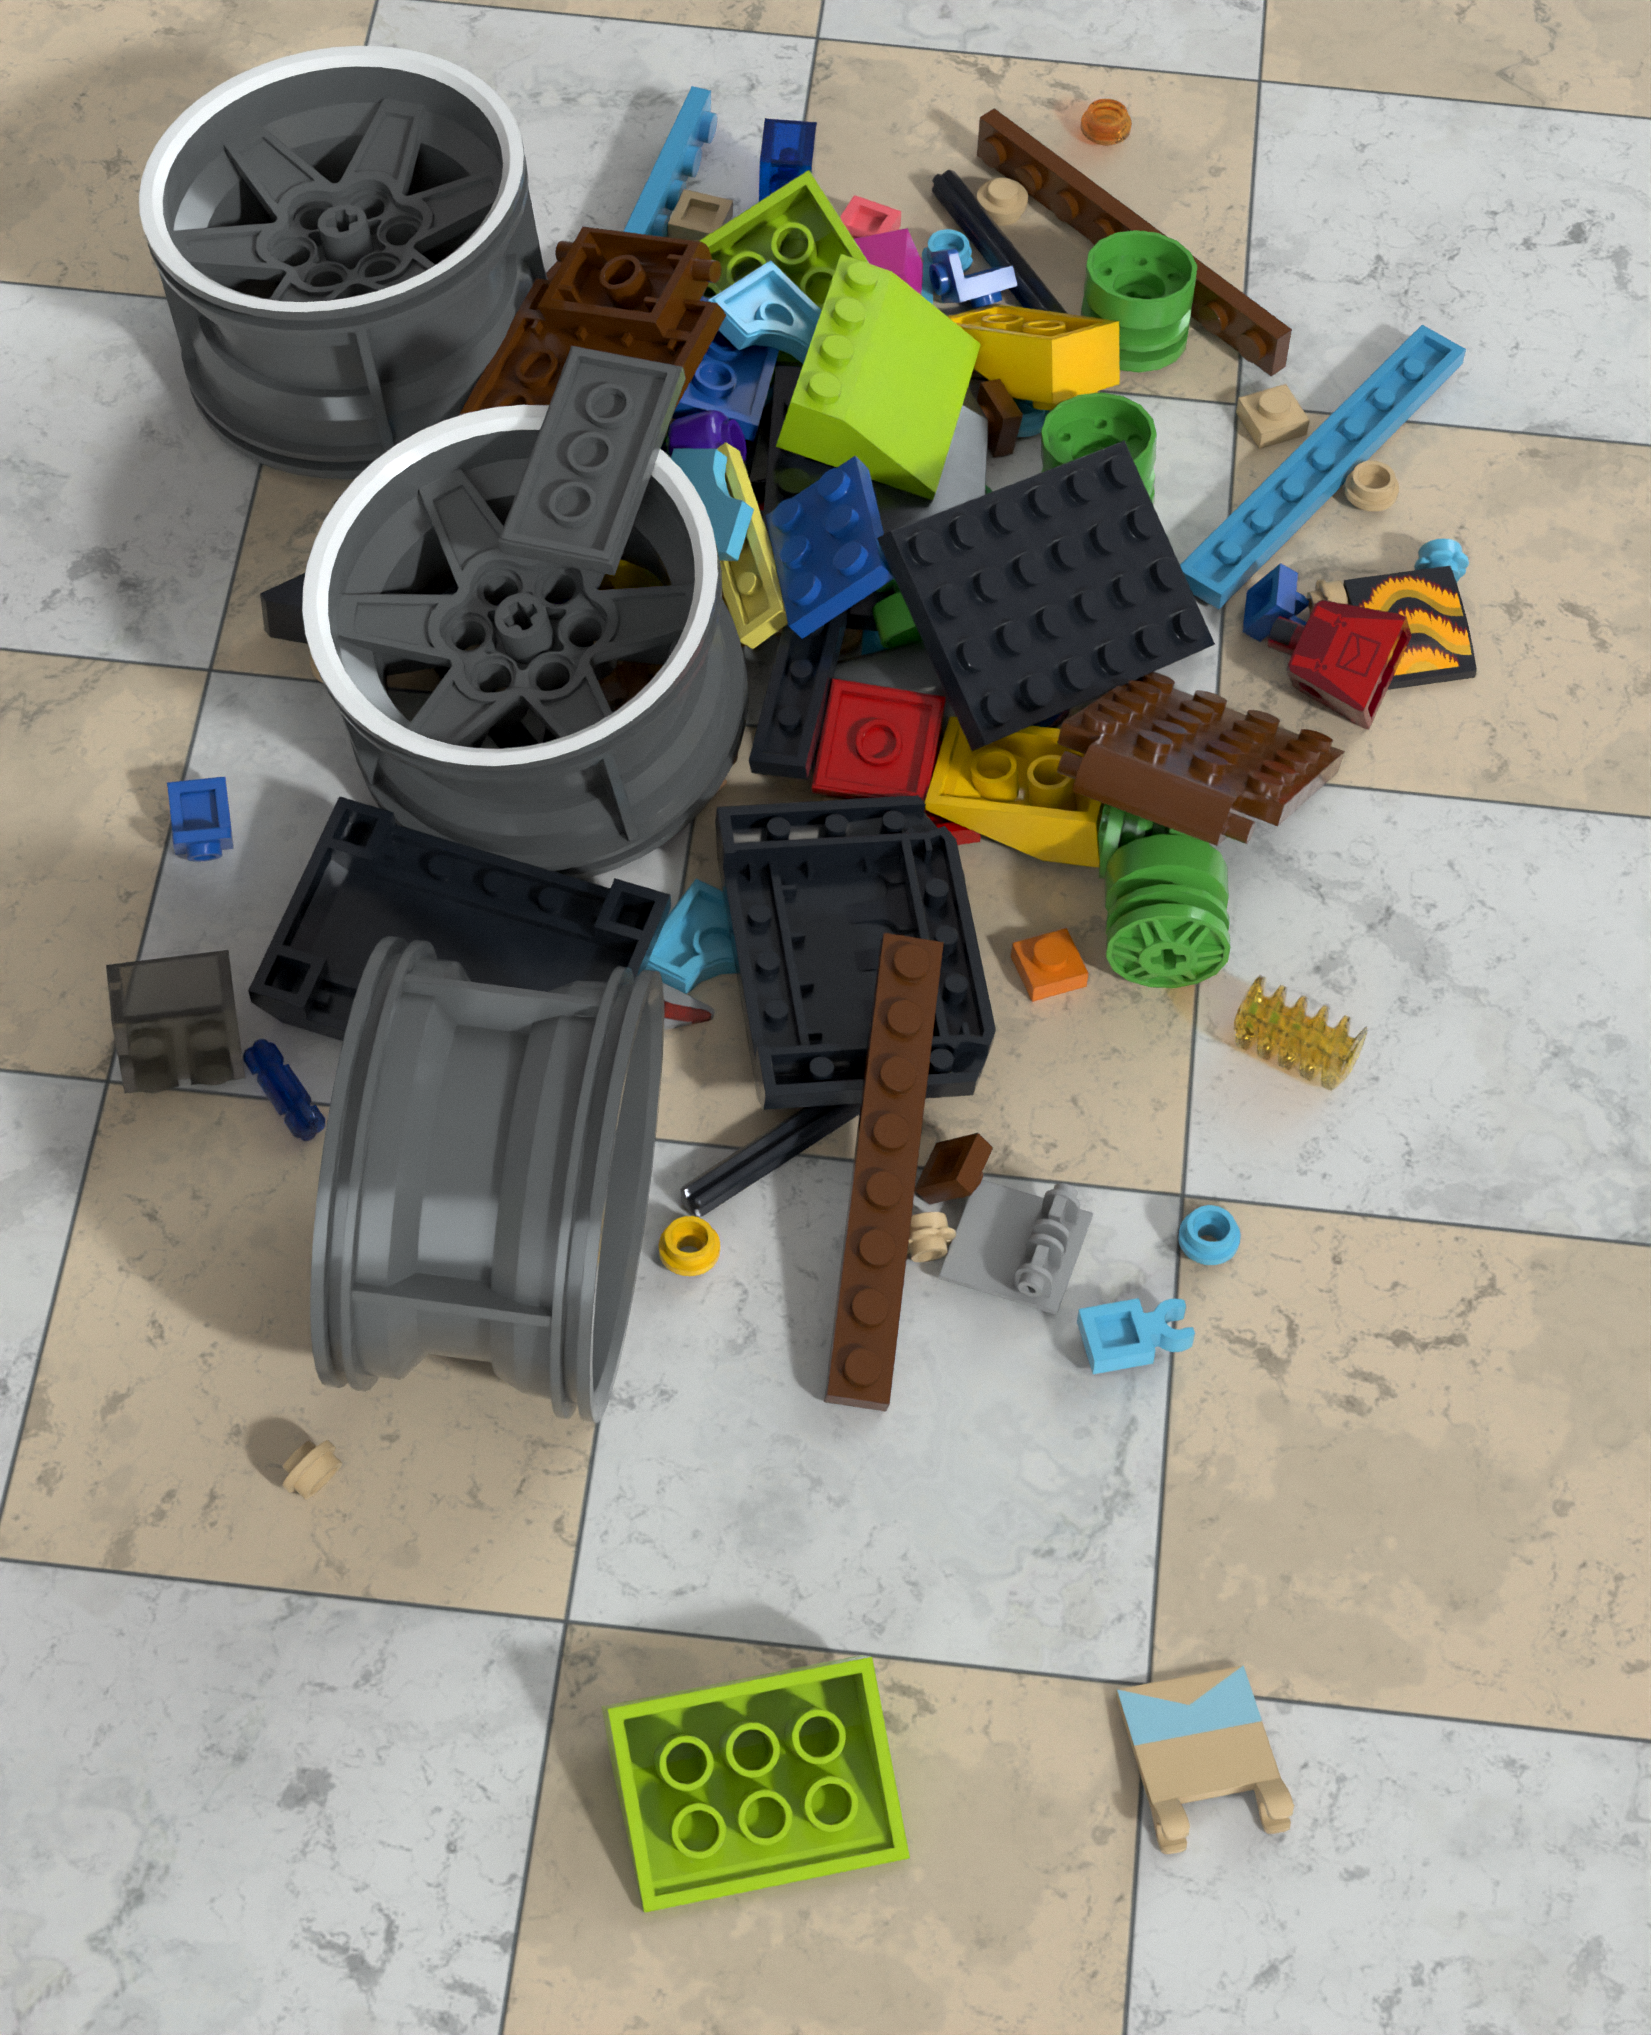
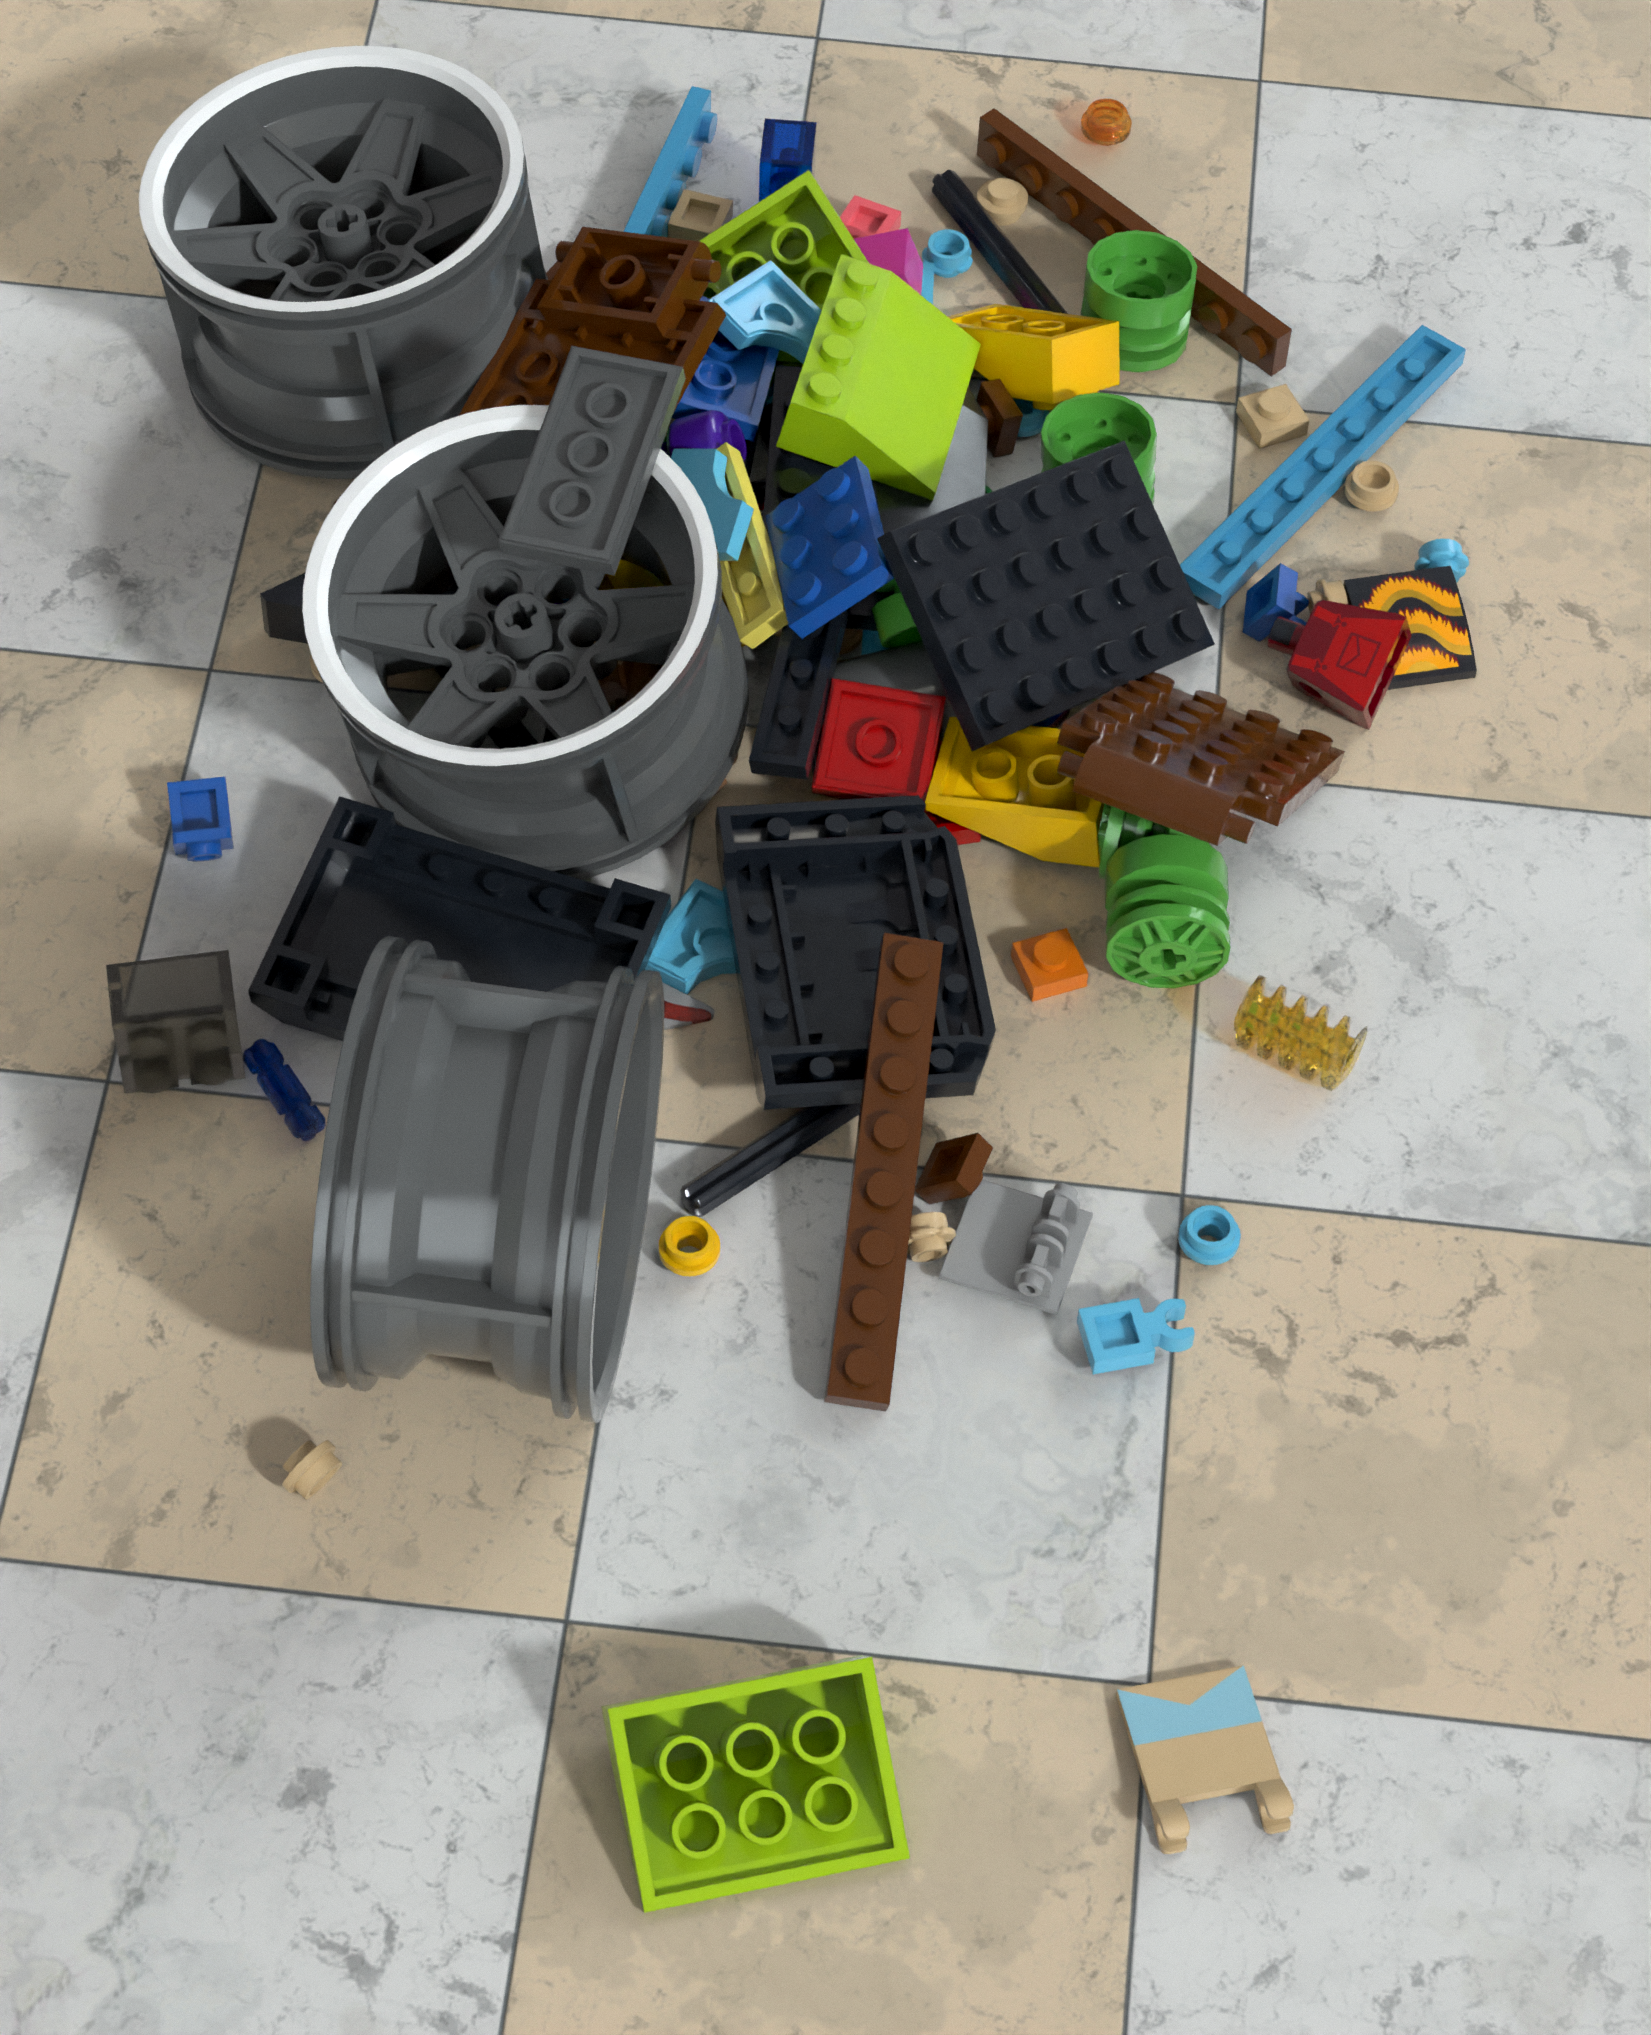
bracket [929,248,1018,308] -> none

